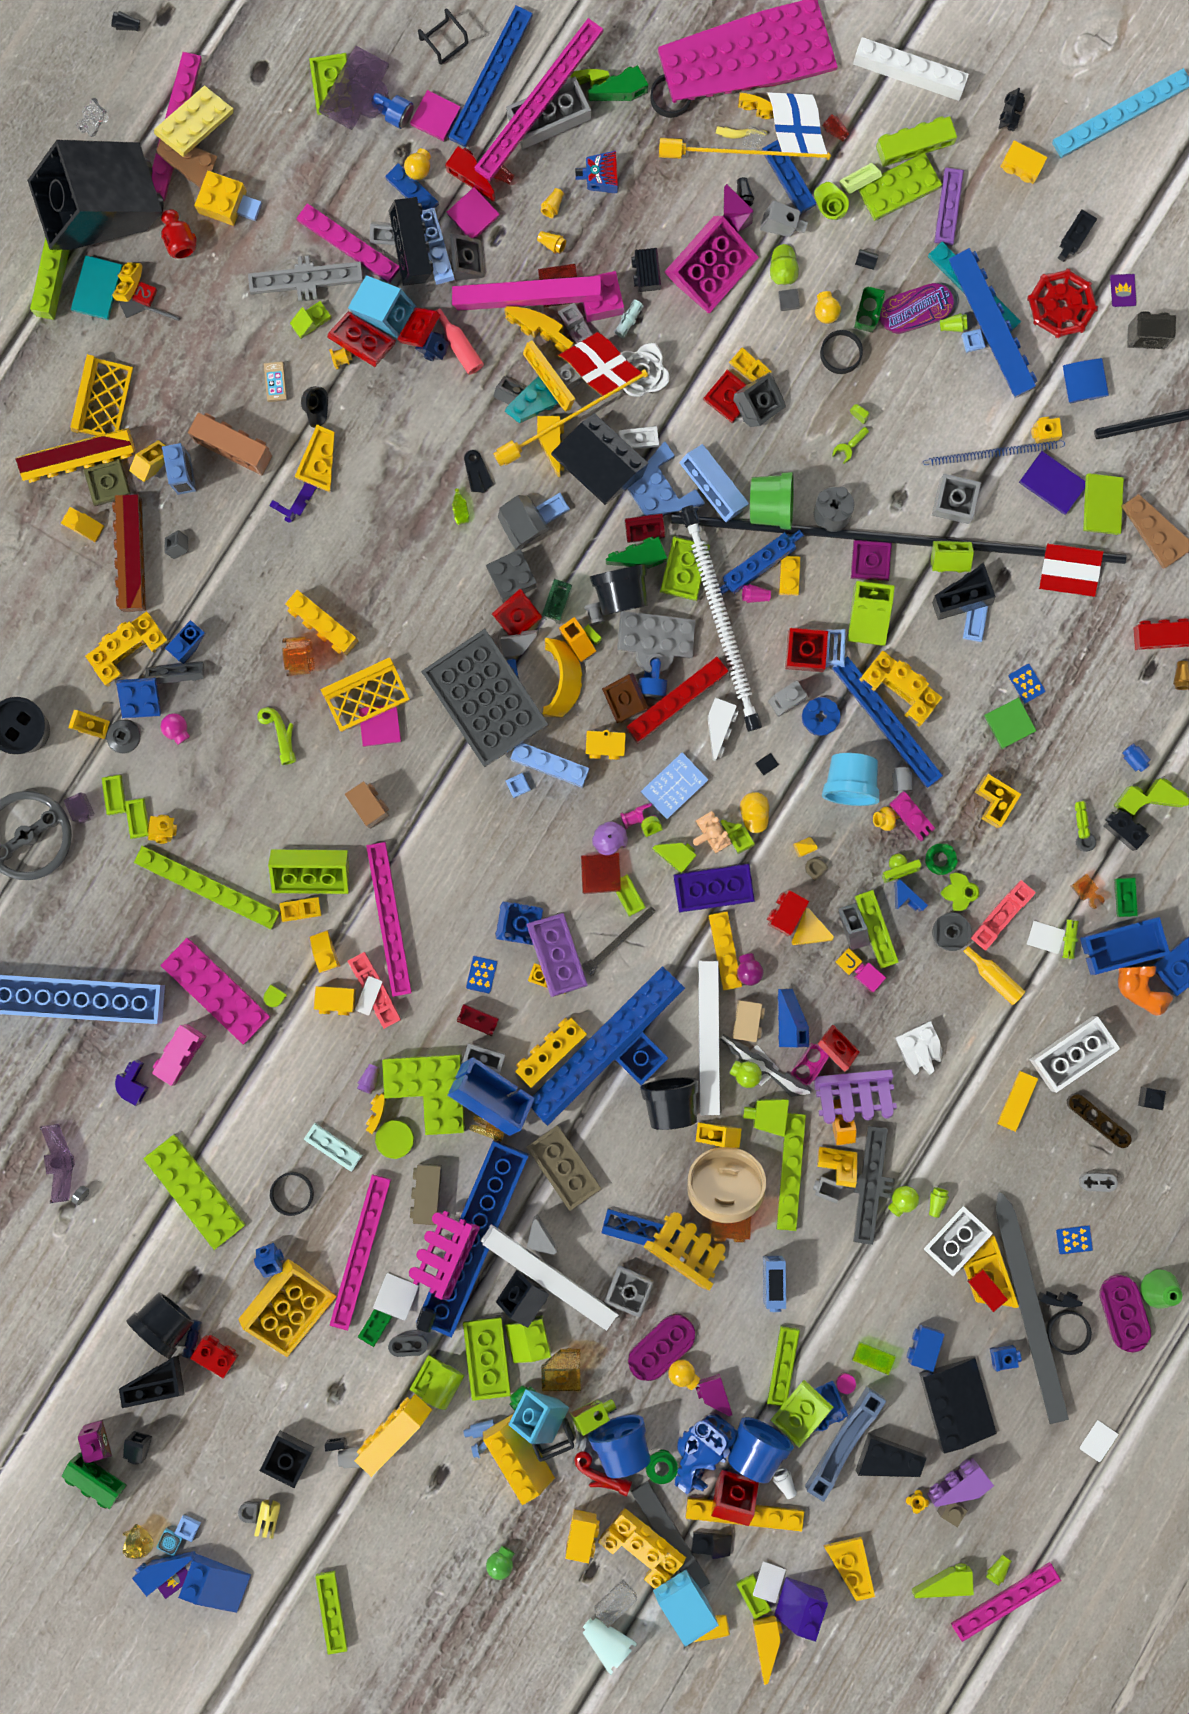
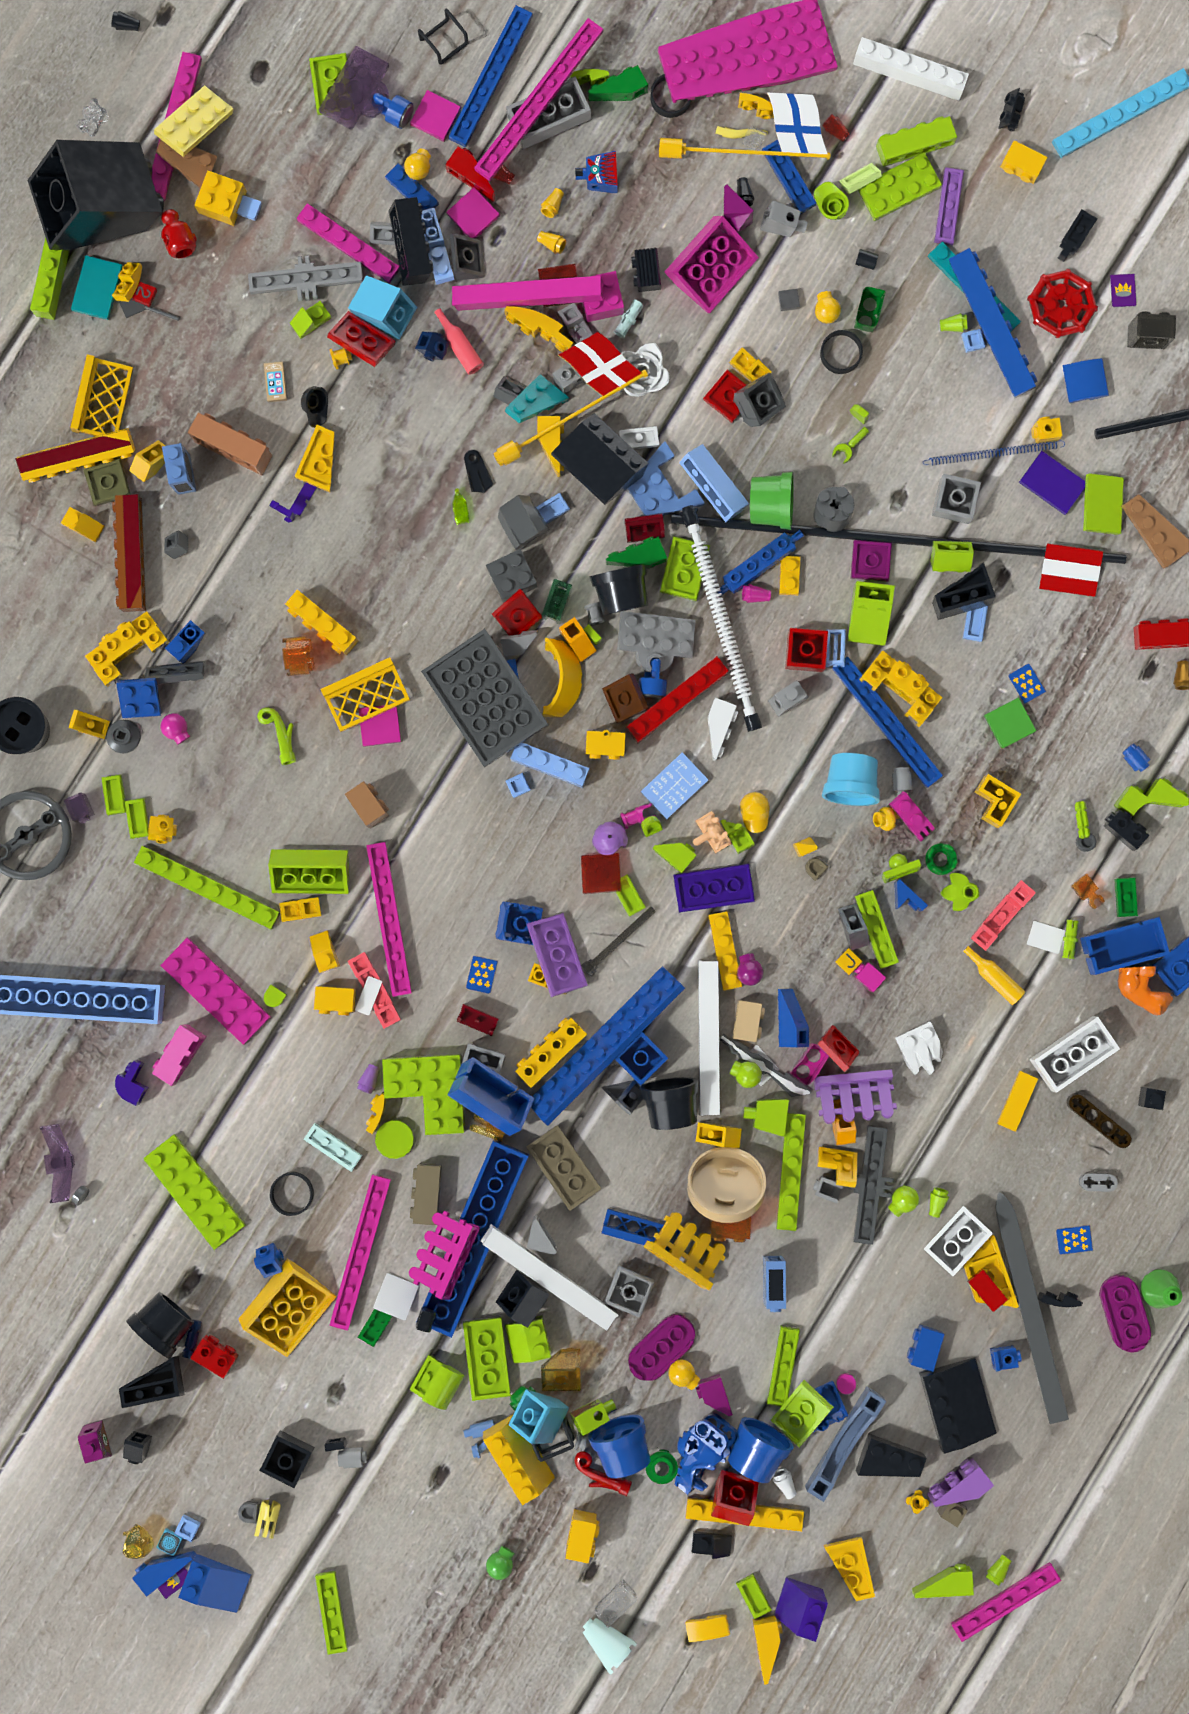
green slope [61,1452,127,1510] -> none
yellow brick [354,1394,432,1477] -> none
dark grey plate [388,1335,428,1357] -> none
red tile [397,307,441,347] -> none
yellow tile [523,340,575,412] -> none
yellow bracket [598,1508,686,1589] -> none
dark grey tile [631,1481,710,1589] -> none
medium azure slope [653,1570,719,1647] -> none
white sticker [753,1562,786,1603] -> none
black sticker [755,753,779,775] -> none
red brick [767,890,810,936] -> none
lime piece [770,244,799,285] -> none
yellow piece [792,908,834,945] -> none
blue plate [801,697,840,736] -> none
clear neon green plate [852,1341,896,1375] -> none
magenta tile [879,283,954,334] -> none
dark grey plate [932,913,972,951] -> none
black tyre [1046,1310,1092,1355] -> none
white sticker [1080,1420,1119,1462] -> none
none -> flat silver slope [601,1079,643,1115]

